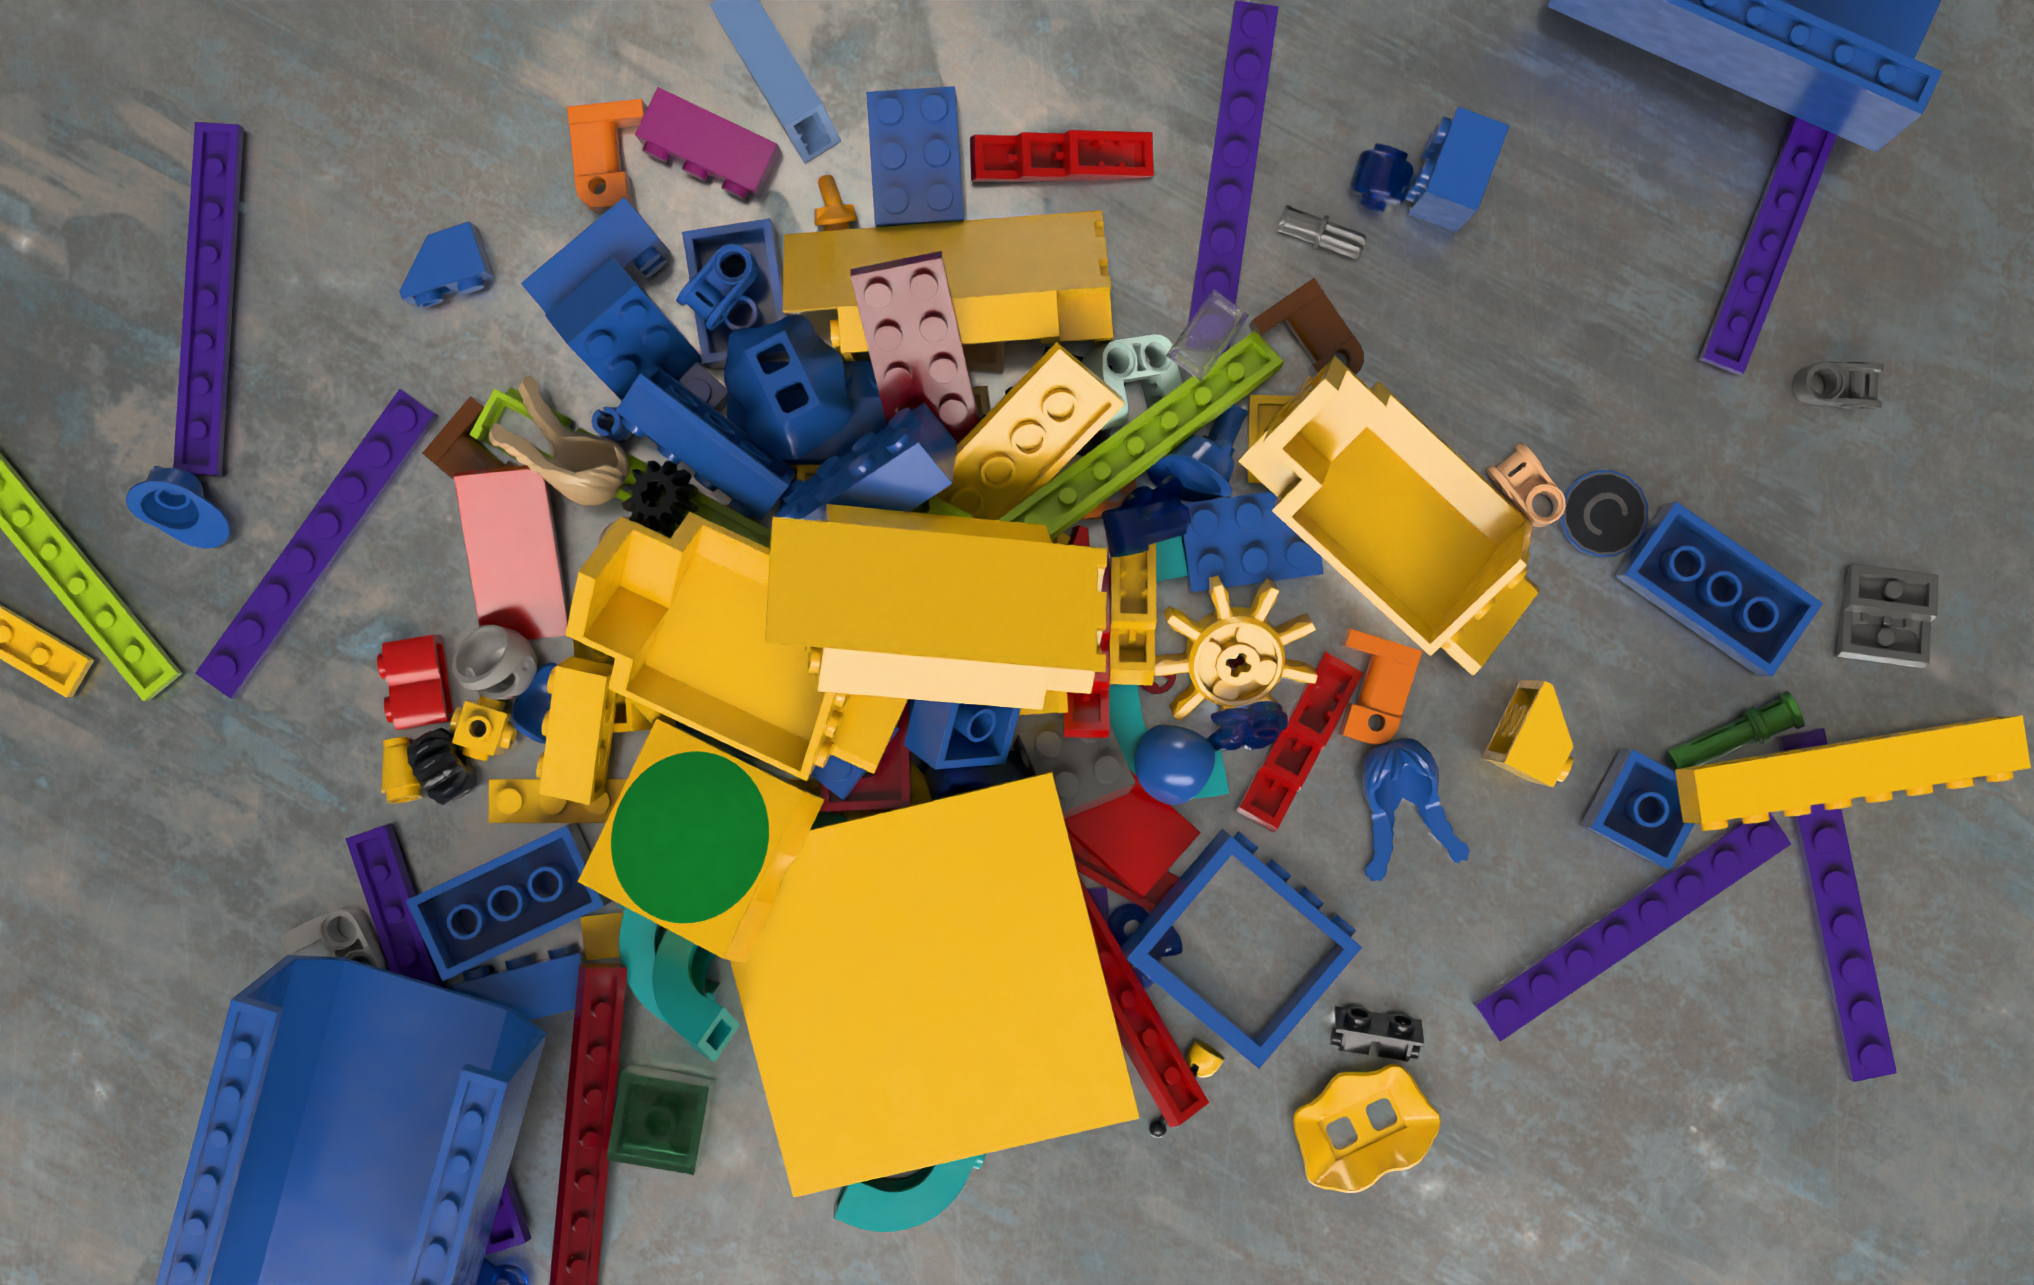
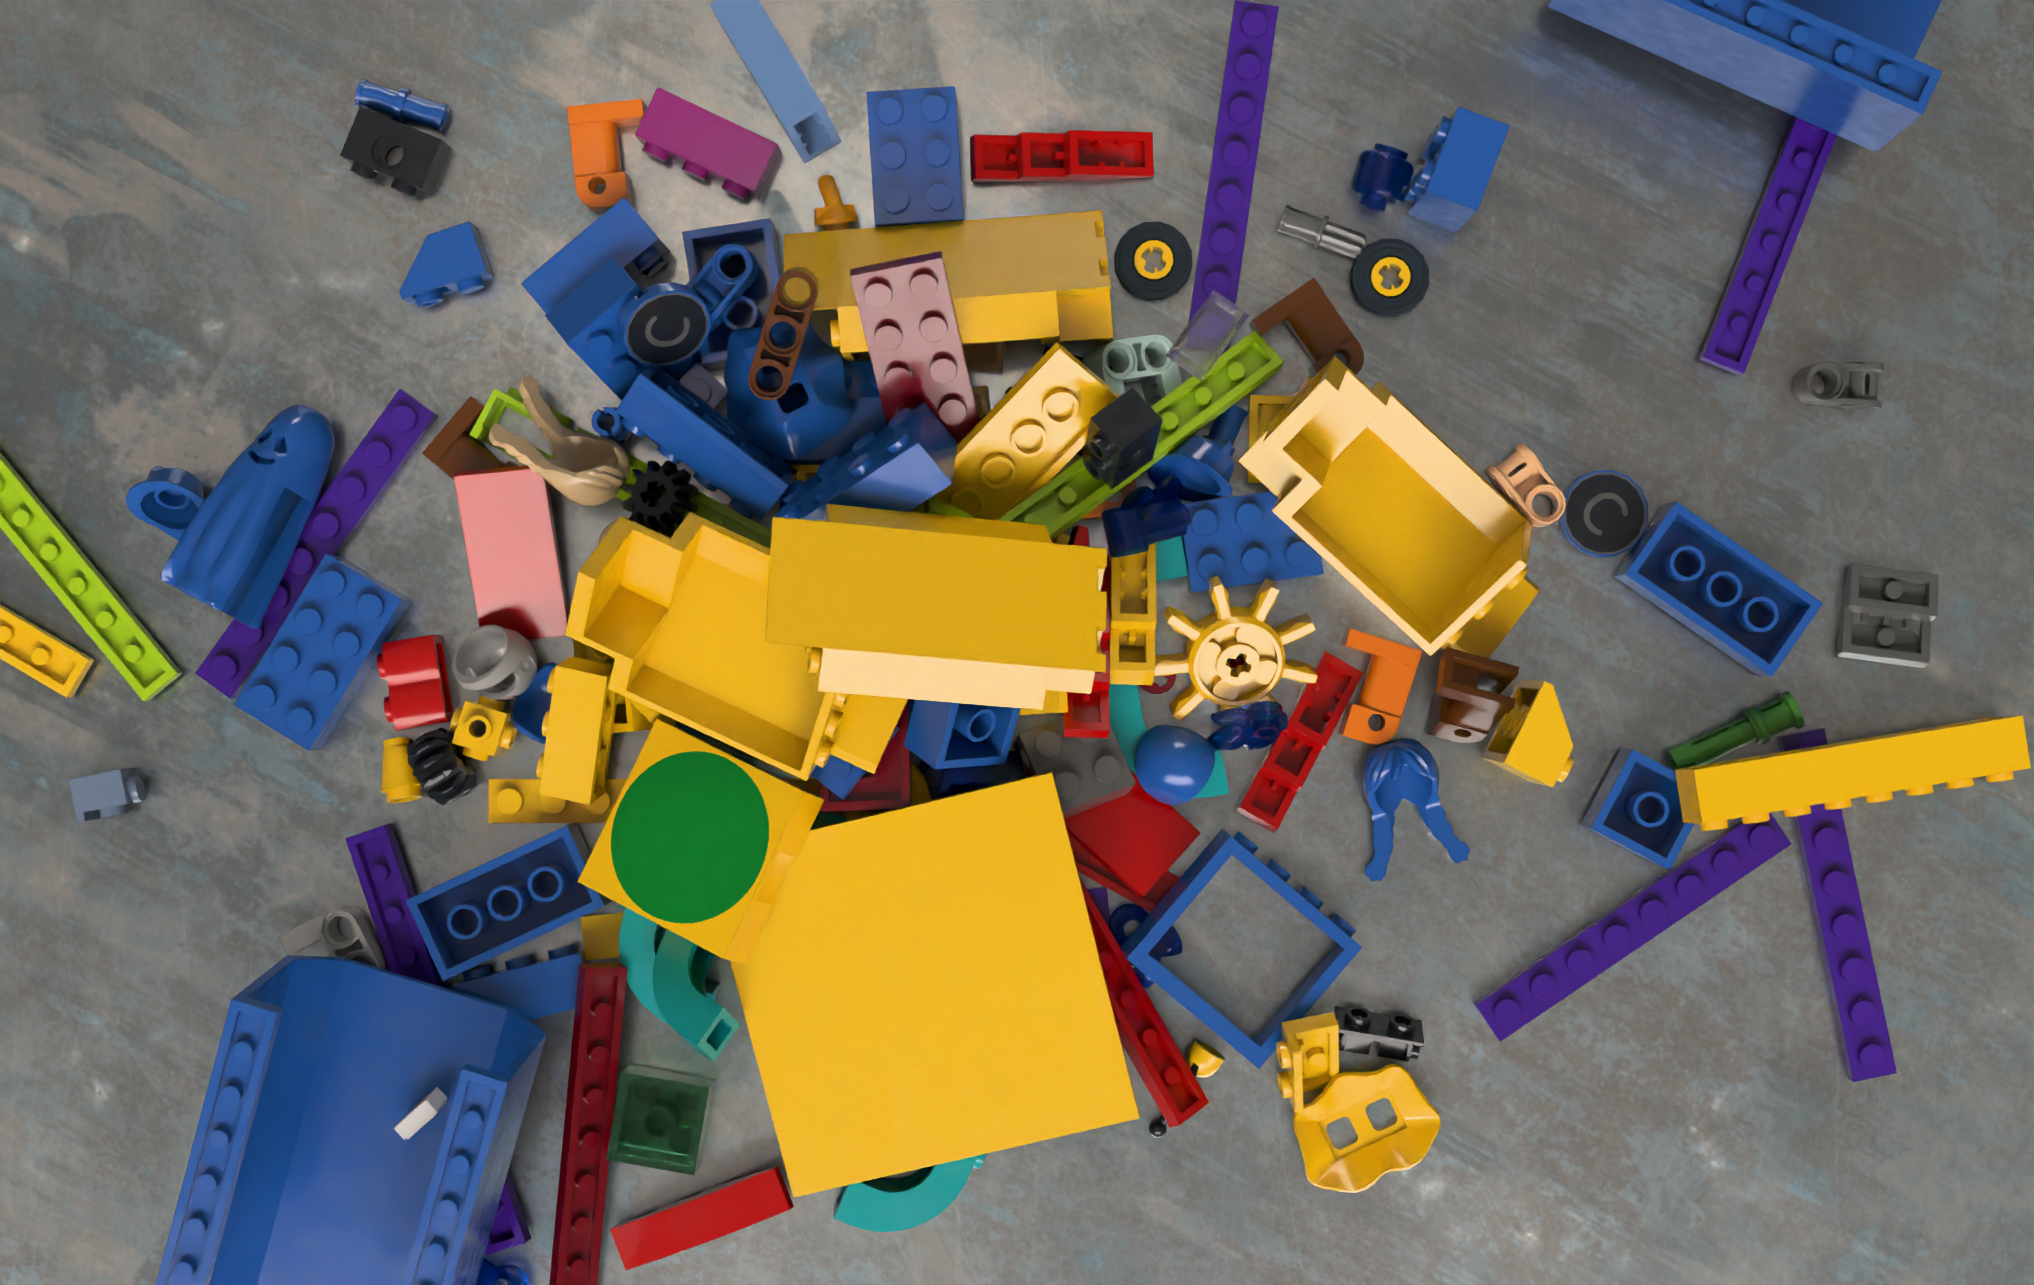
dark purple plate [173,122,244,476] -> none
none -> sand blue brick [68,767,145,822]
none -> blue piece [160,404,335,629]
none -> blue brick [233,553,413,751]
none -> black brick [340,107,451,198]
none -> blue pin [355,79,449,132]
none -> white tile [394,1087,448,1140]
none -> red slope [610,1166,794,1270]
none -> black tile [619,282,711,368]
none -> reddish brown beam [748,267,820,401]
none -> black brick [1082,387,1163,490]
none -> black bush [1114,221,1193,301]
none -> yellow bracket [1276,1012,1339,1113]
none -> black bush [1350,239,1429,317]
none -> reddish brown piece [1428,647,1519,743]

